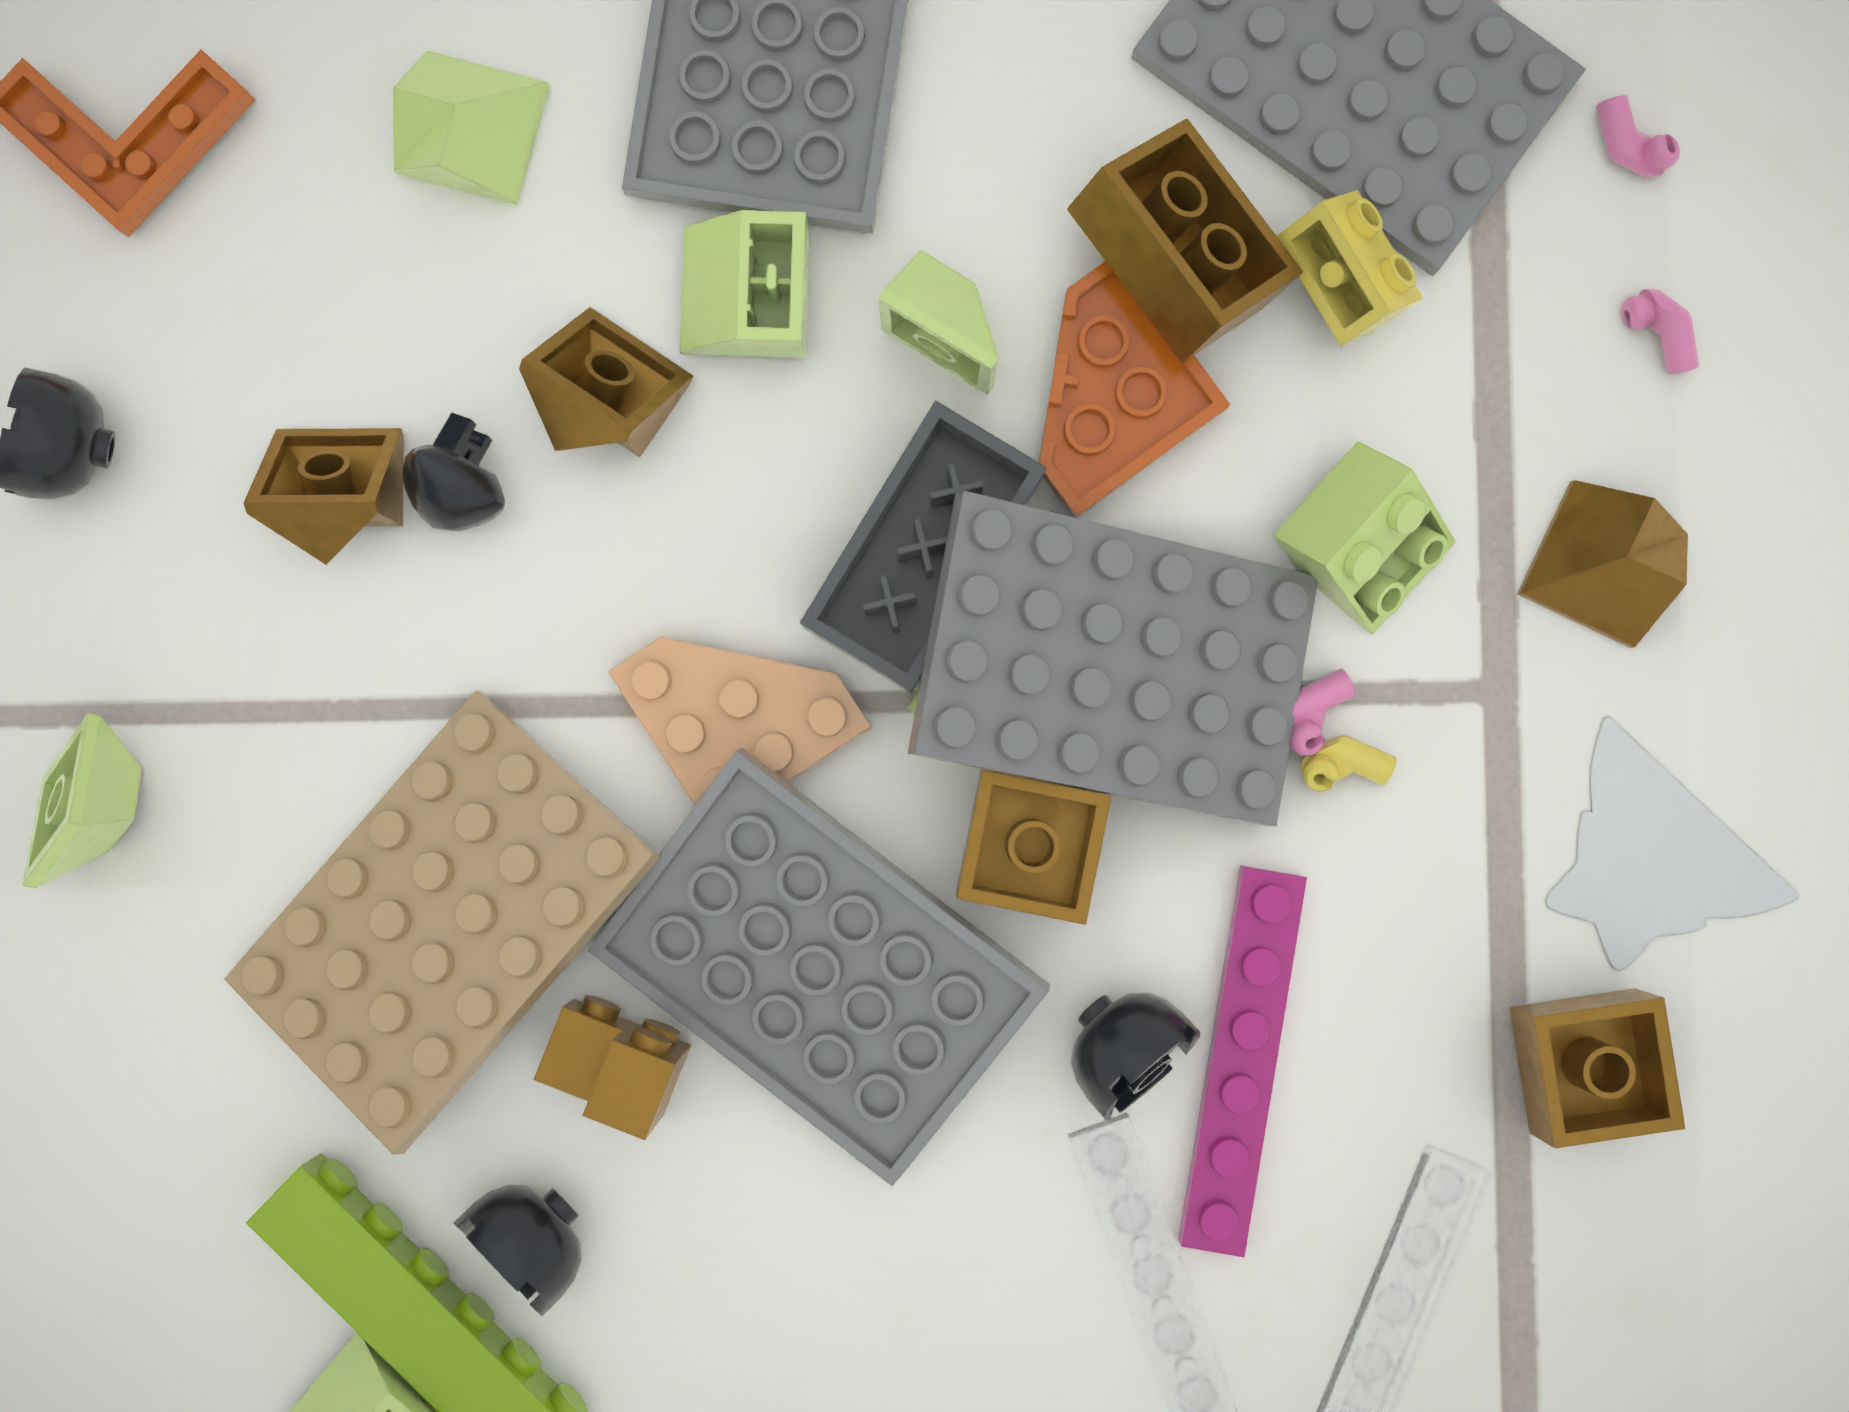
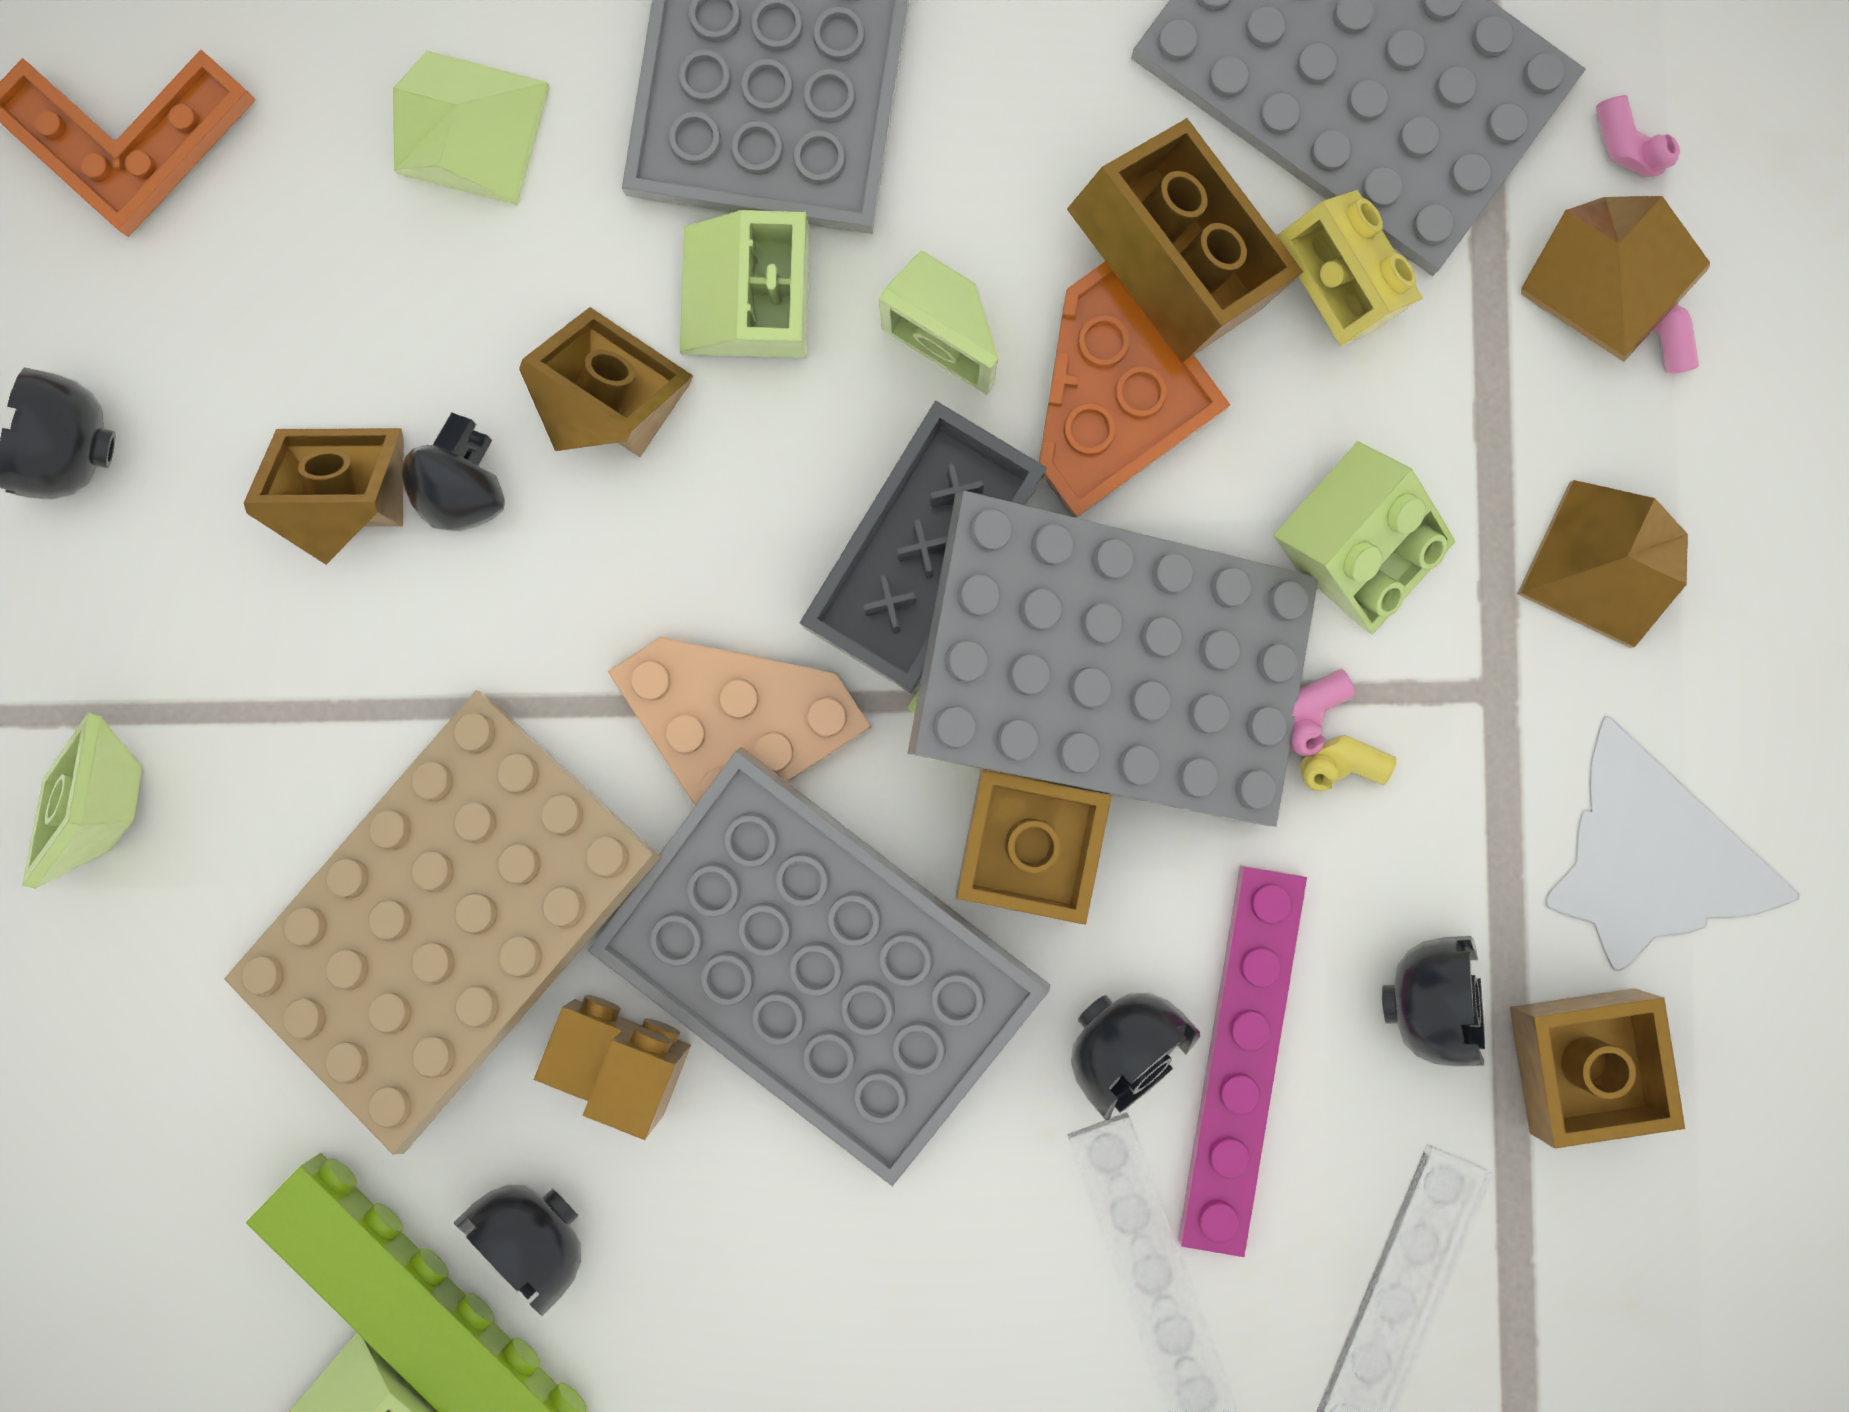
none -> black cylinder [1382,936,1485,1067]
none -> pearl gold slope [1521,196,1710,362]

